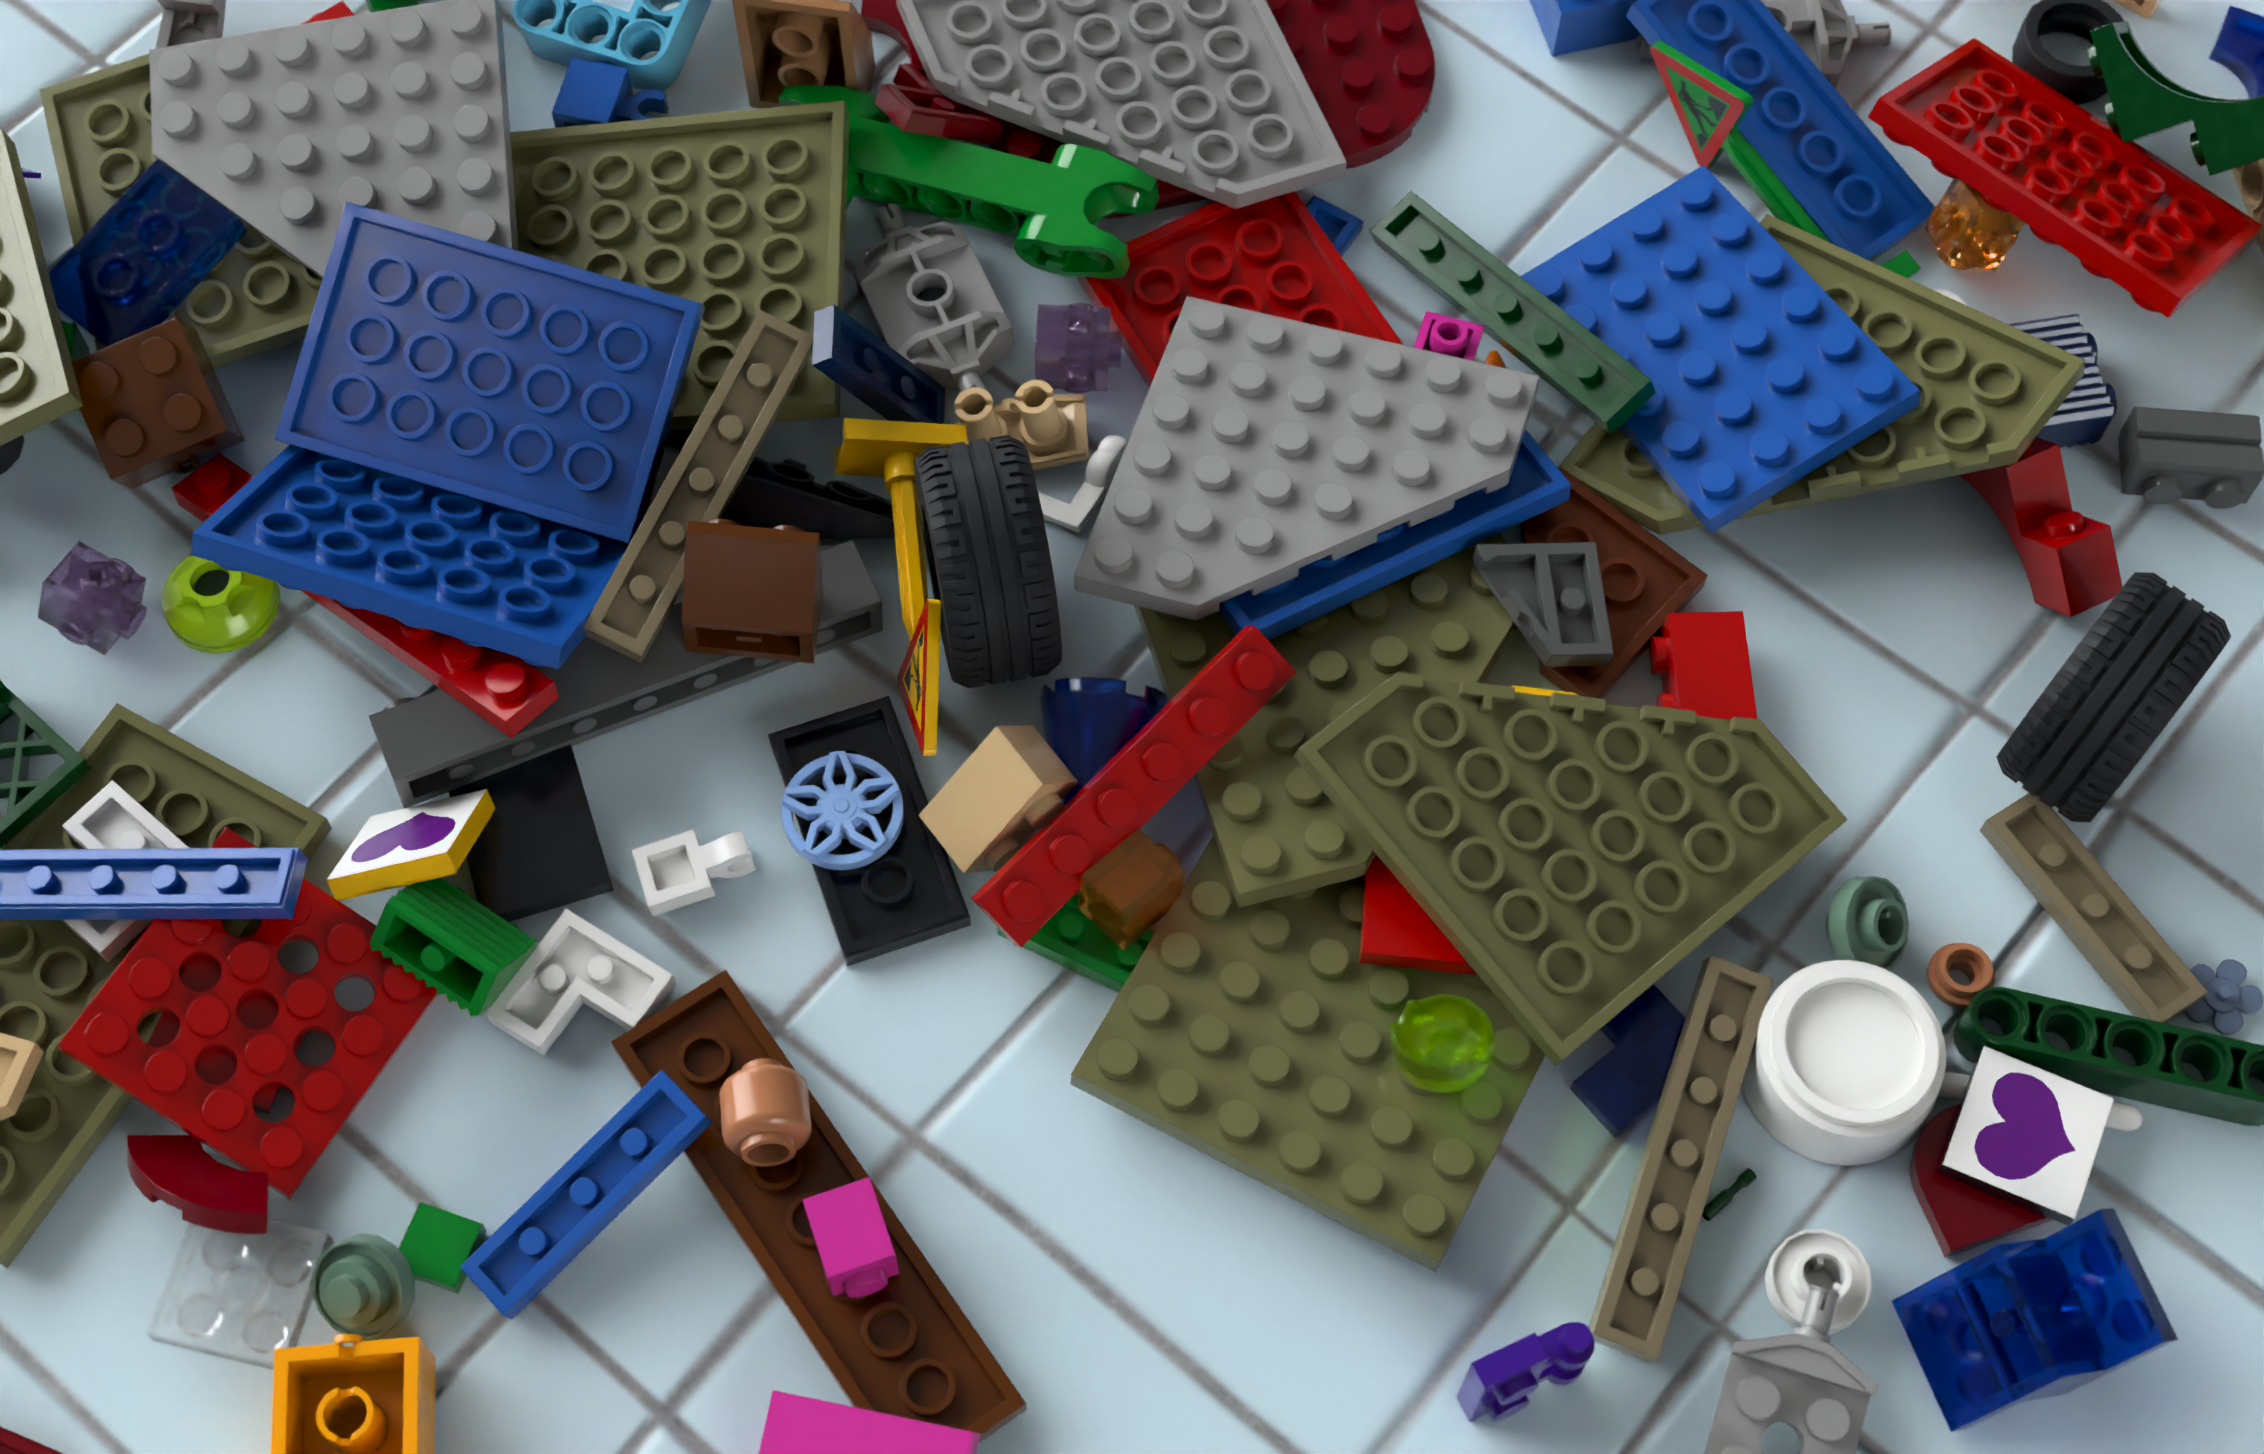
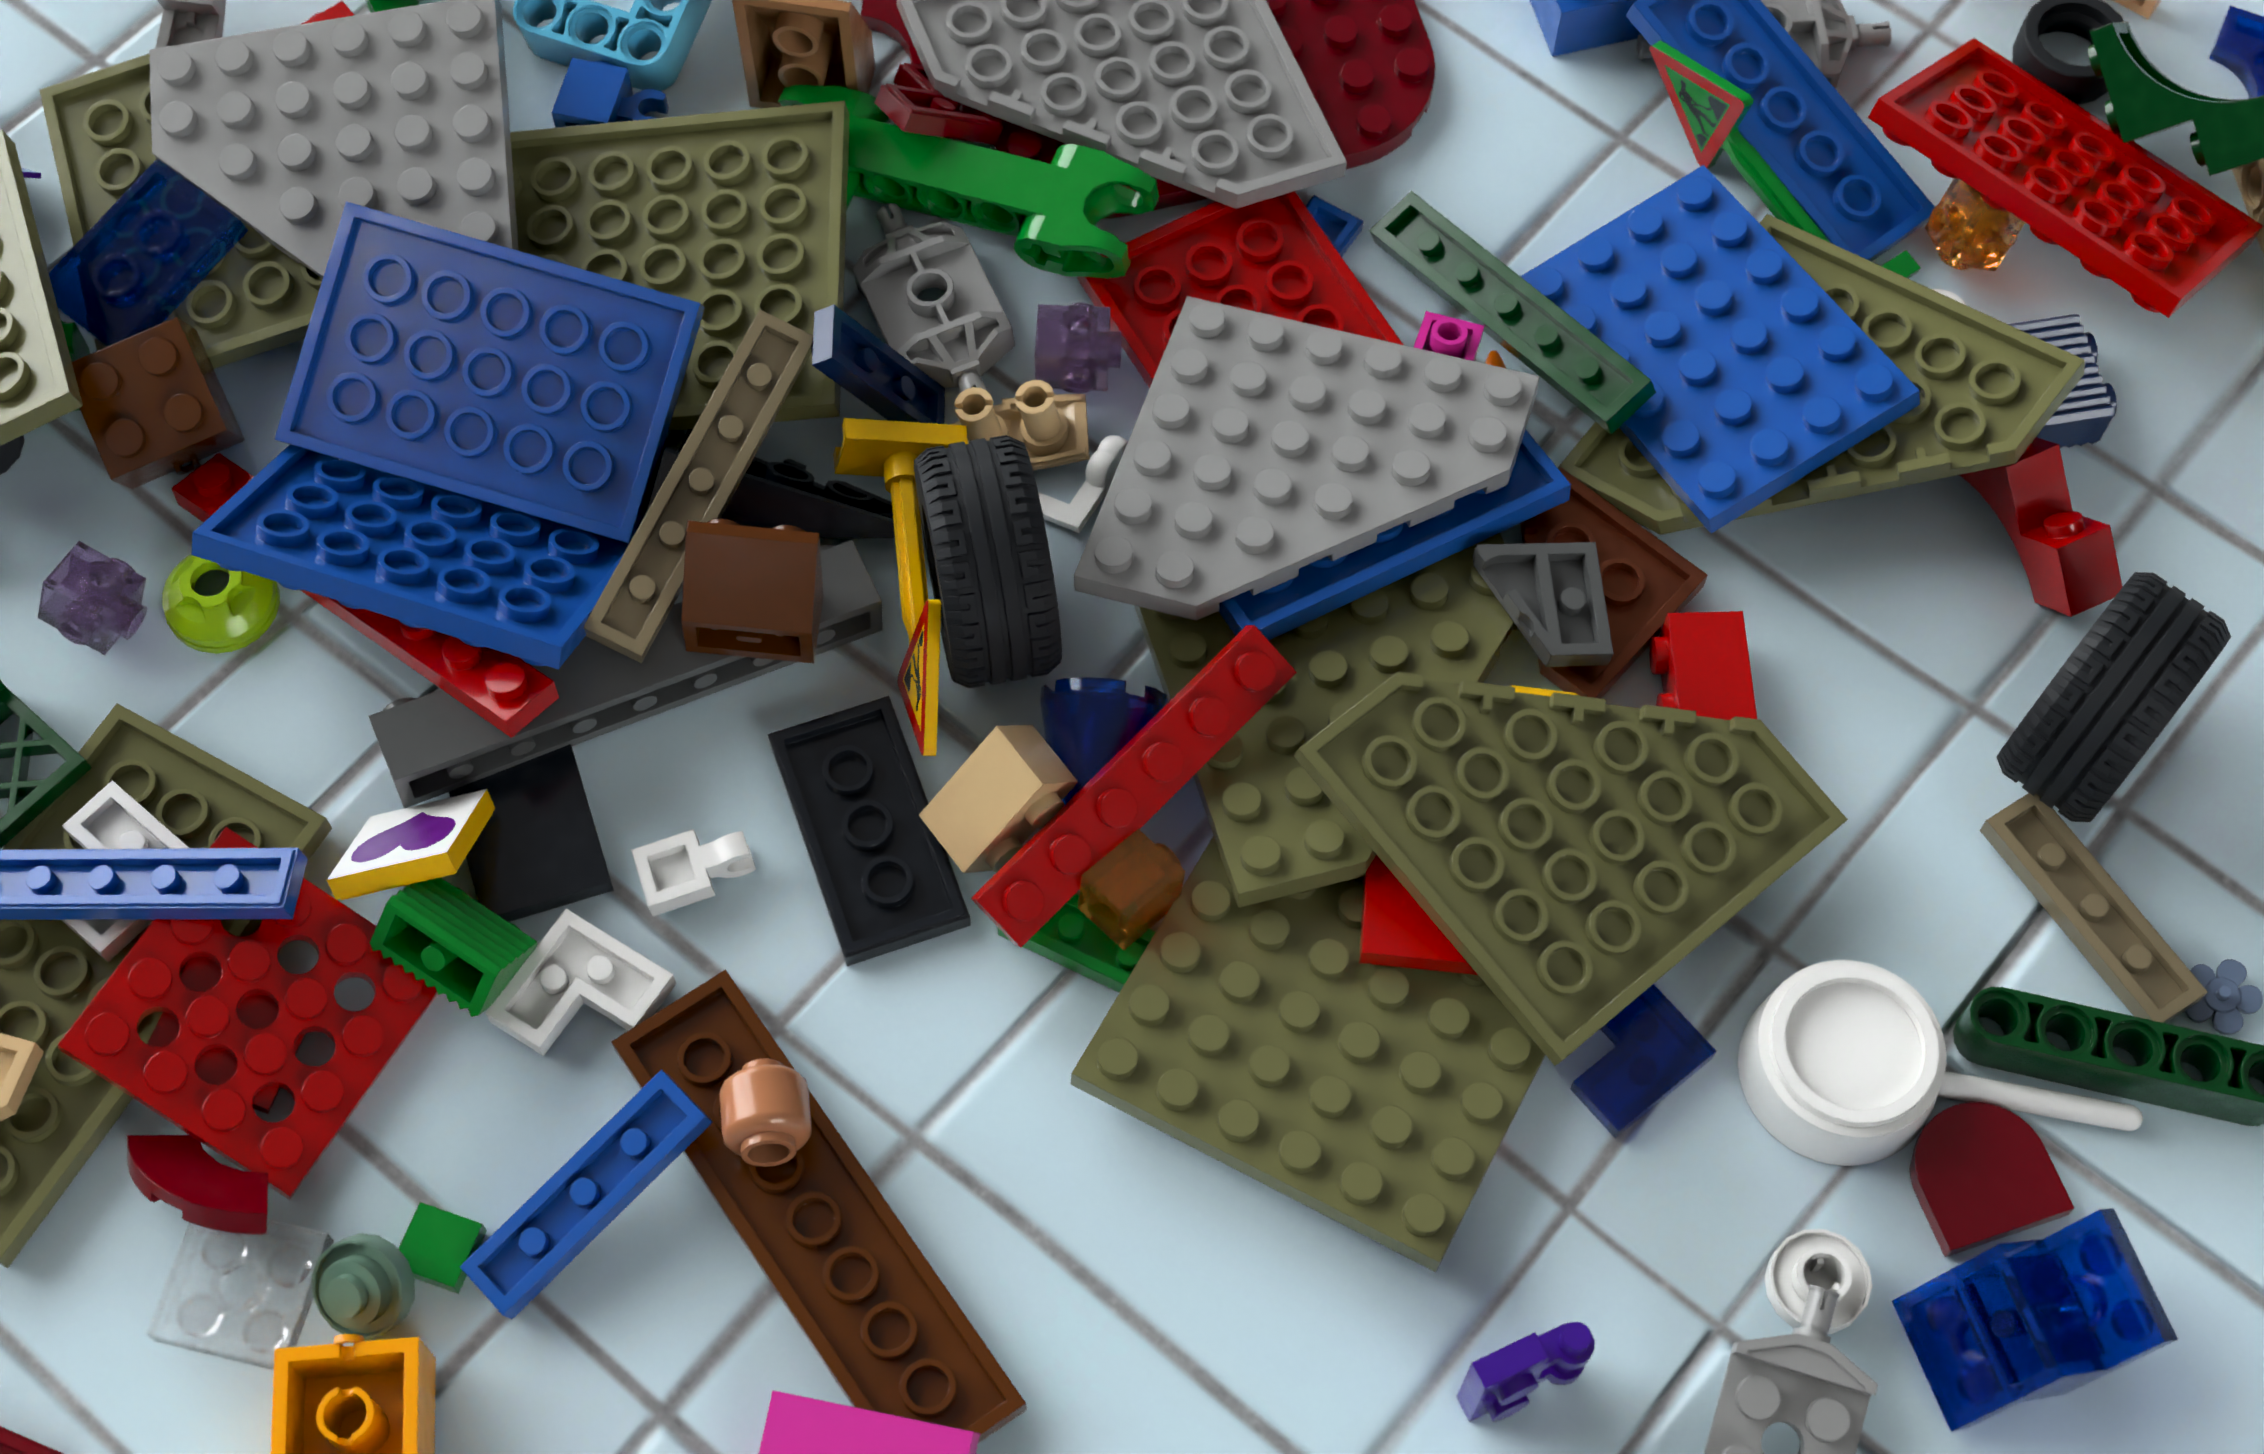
light blue wheel [781,751,904,870] -> none
dark pink brick [803,1177,900,1298] -> none
clear neon green hair [1389,993,1496,1094] -> none
dark tan plate [1589,955,1773,1363] -> none
dark green piece [1702,1168,1757,1221] -> none
sand green plate [1826,876,1909,970] -> none
nougat plate [1927,943,1995,1008] -> none
tile [1937,1046,2114,1226] -> none
dark grey brick [2118,406,2264,509] -> none

